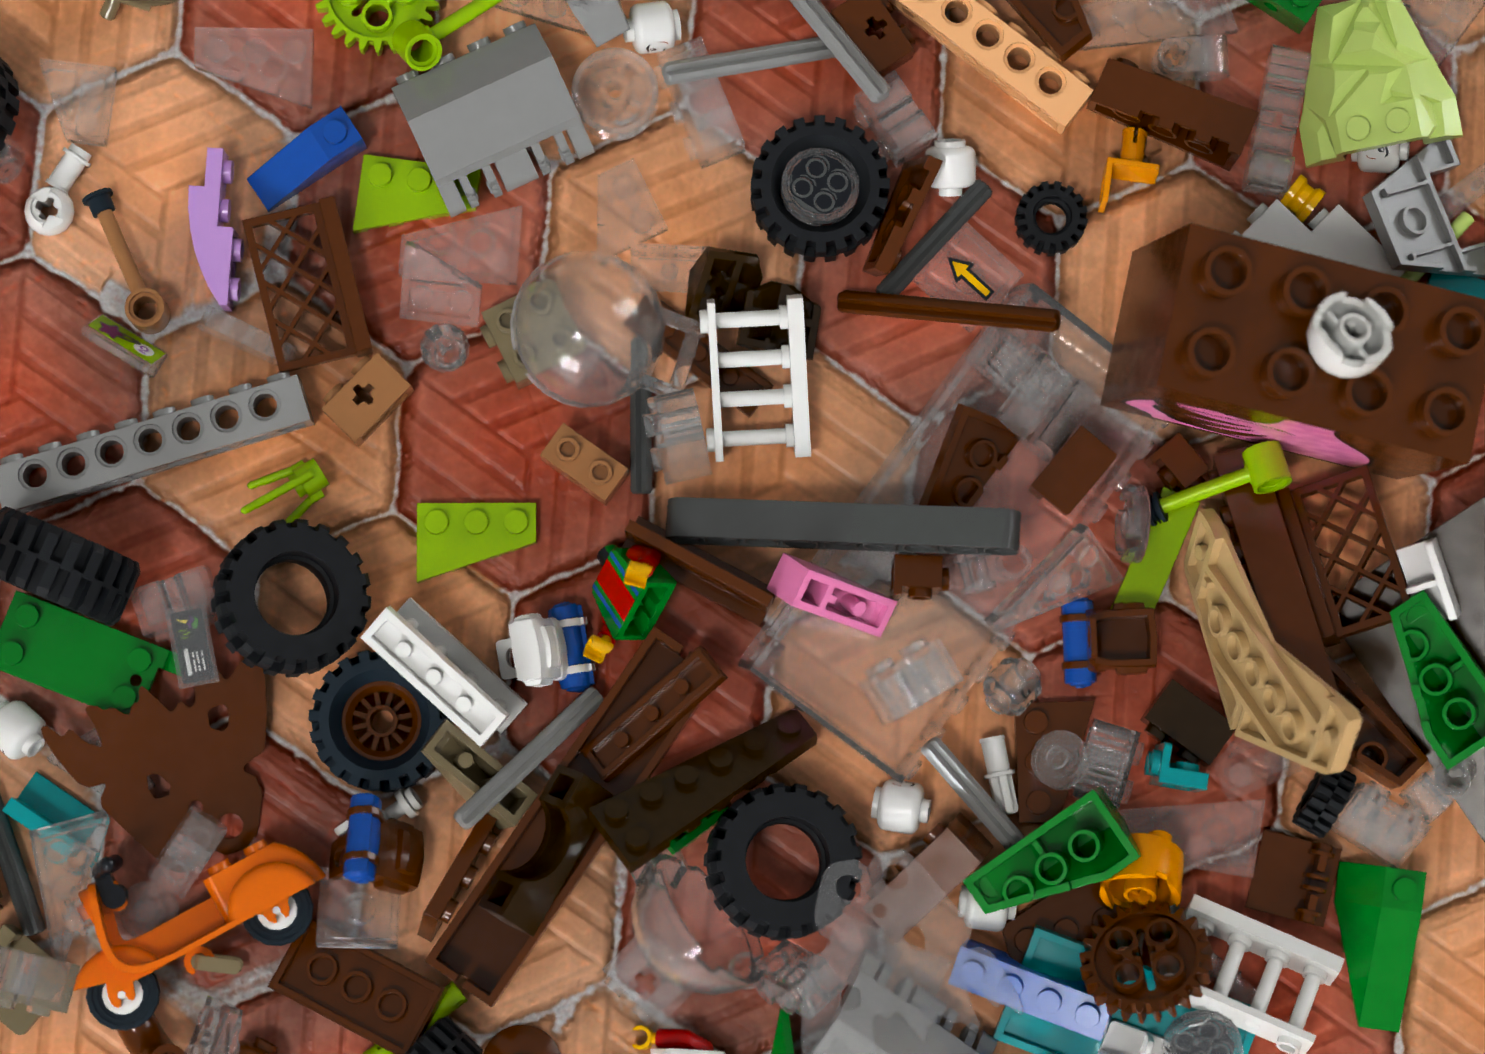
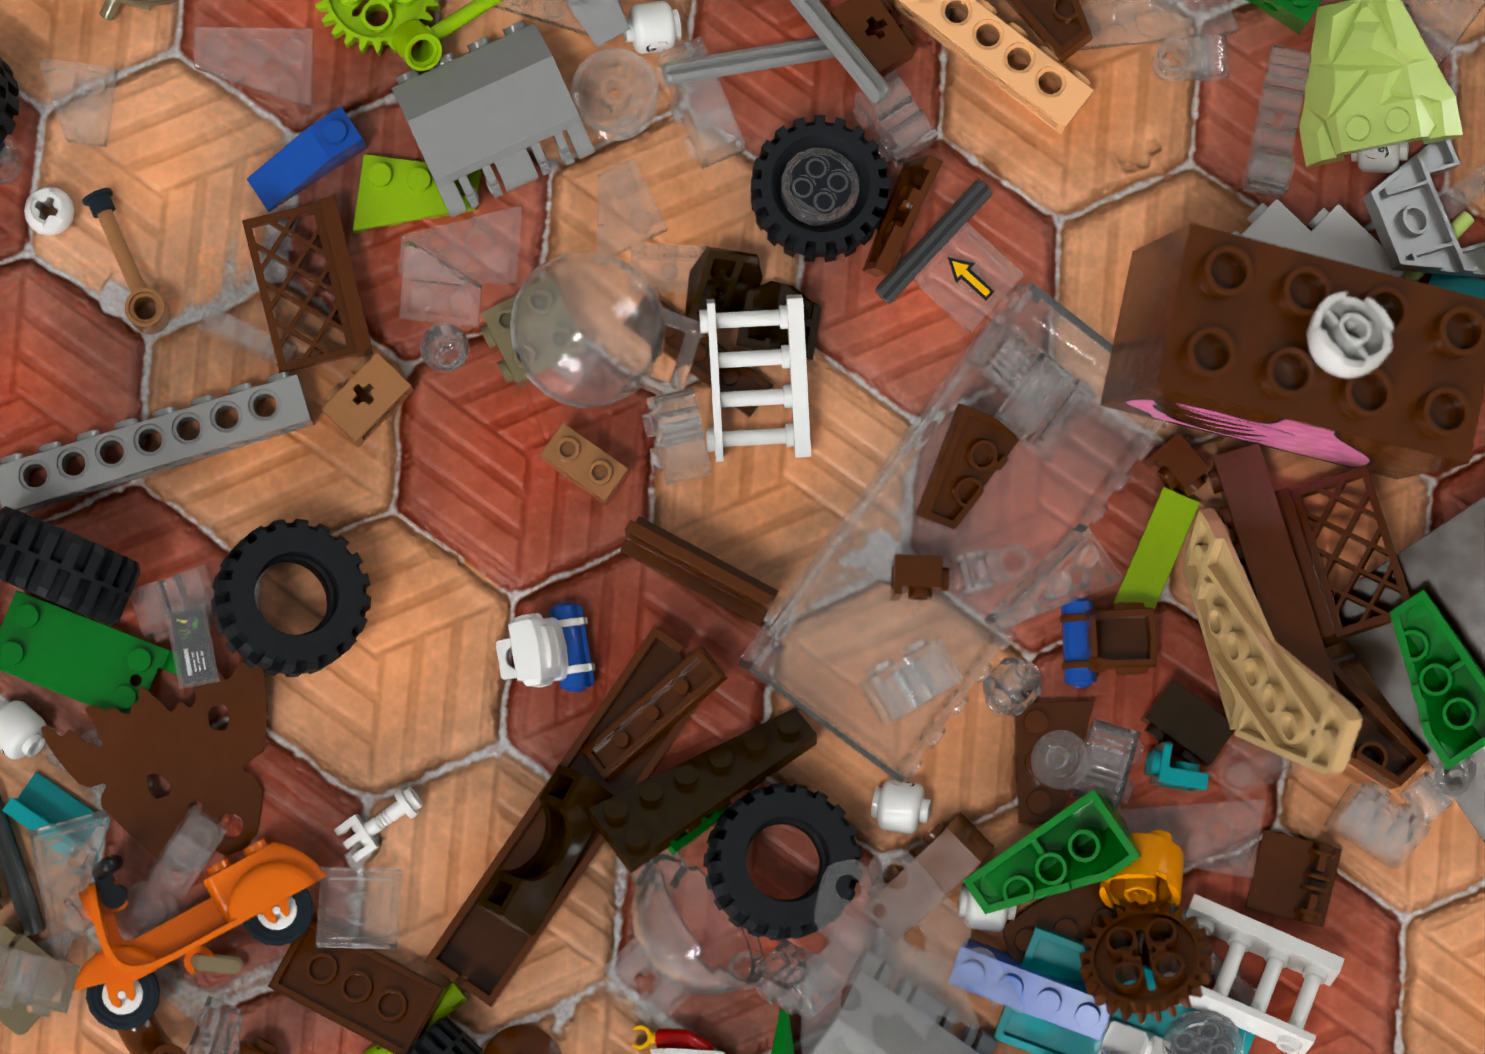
white pin [45,143,92,194] -> none
slope [81,314,168,378] -> none
lavender slope [188,147,244,312] -> none
lime plant [241,458,330,523] -> none
black wheel [309,650,452,793] -> none
reddish brown piece [328,793,424,895] -> none
white fence [360,597,528,747] -> none
lime wing [417,503,537,583] -> none
reddish brown wing [417,814,498,942] -> none
dark tan slope [421,719,538,830] -> none
light grey axle [454,687,604,830] -> none
torso [583,544,677,664] -> none
dark grey axle [630,338,652,495] -> none
dark grey beam [665,497,1021,556] -> none
bright pink slope [766,553,897,638] -> none
reddish brown axle [837,290,1061,332] -> none
light grey axle [921,737,1025,850] -> none
white head [924,138,976,197] -> none
white axle [979,735,1019,815] -> none
black tyre [1014,181,1088,256] -> none
reddish brown panel [1028,425,1117,515] -> none
reddish brown wedge [1086,58,1259,171] -> none
light orange bracket [1098,127,1160,213] -> none
clear tile [1114,484,1151,564] -> none
lime piece [1142,440,1292,526] -> none
yellow wheel [1280,174,1326,223] -> none
black tyre [1292,769,1357,838] -> none
green wedge [1333,861,1427,1032] -> none
white panel [1396,537,1462,621] -> none

